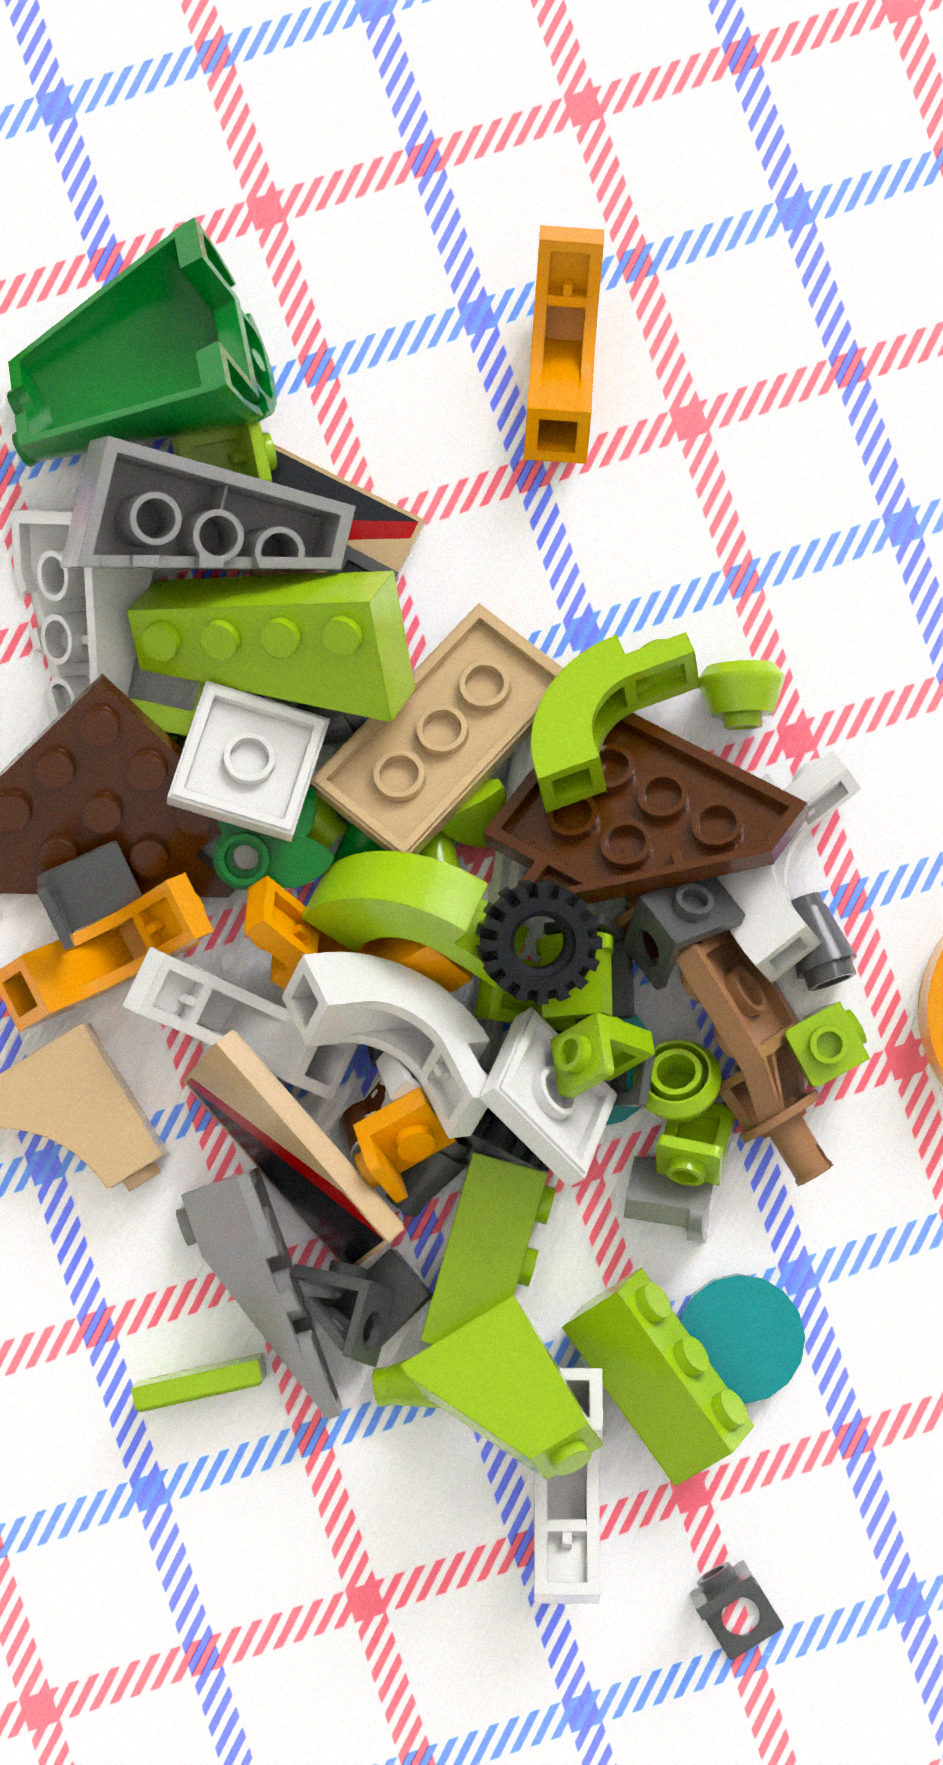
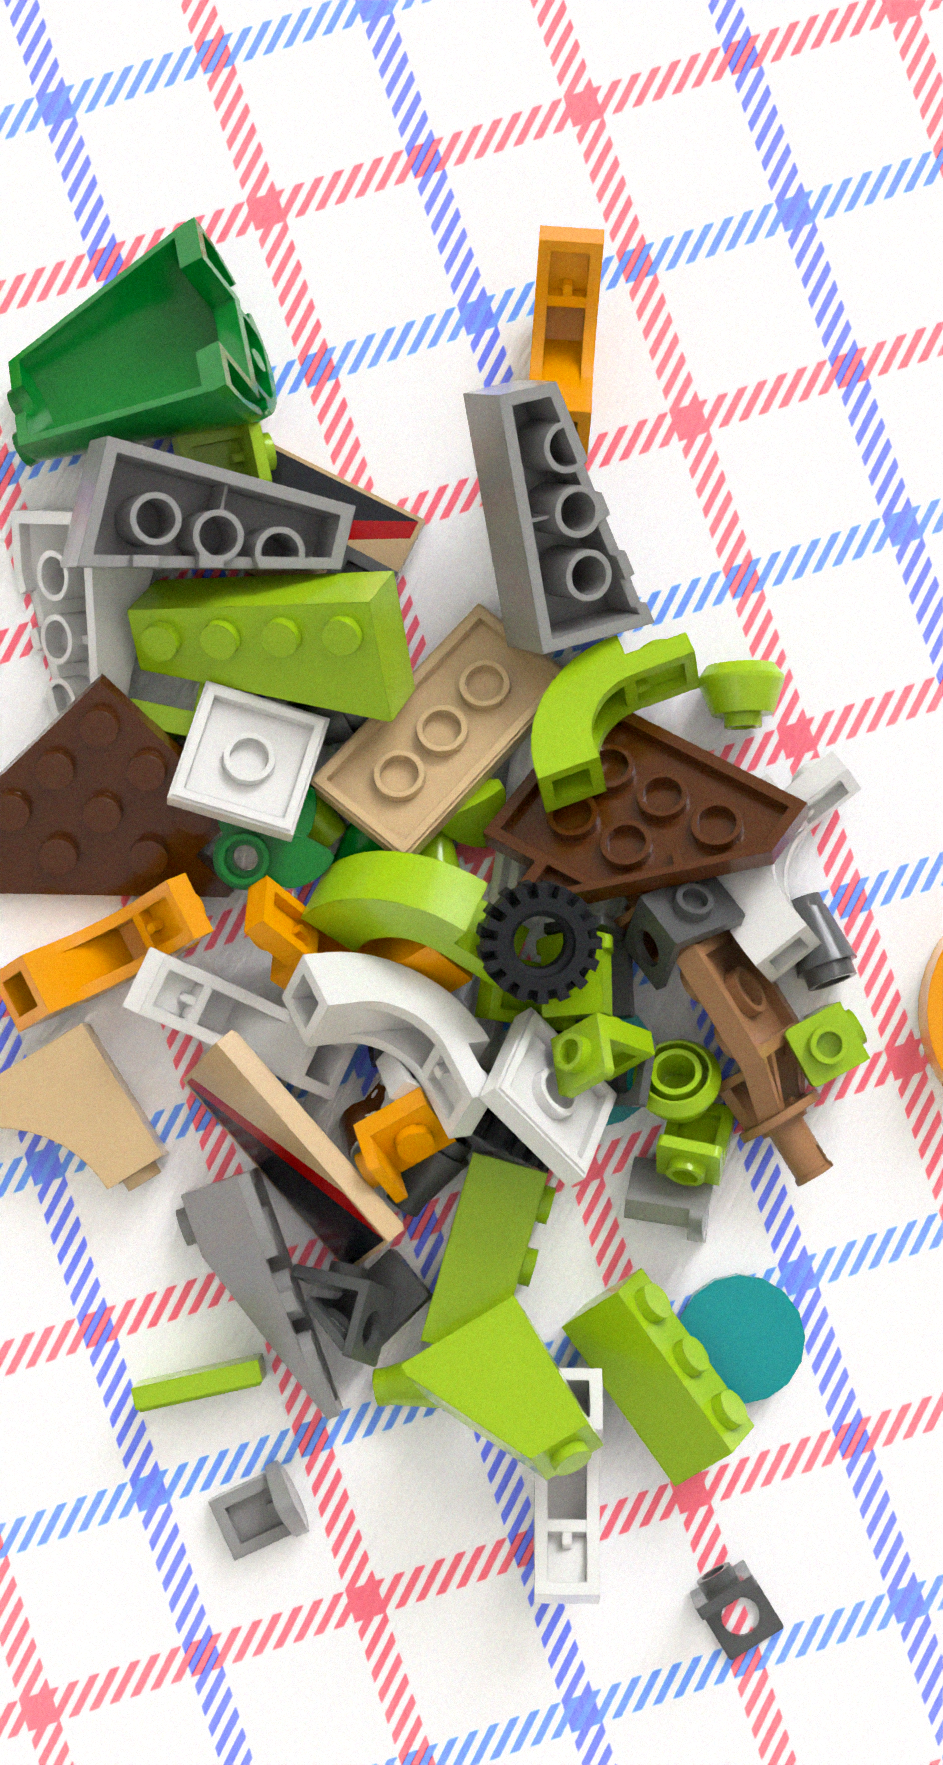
dark grey bracket [37,841,142,950] -> none
none -> light grey tile [208,1460,309,1561]
none -> light grey wedge [463,379,655,655]

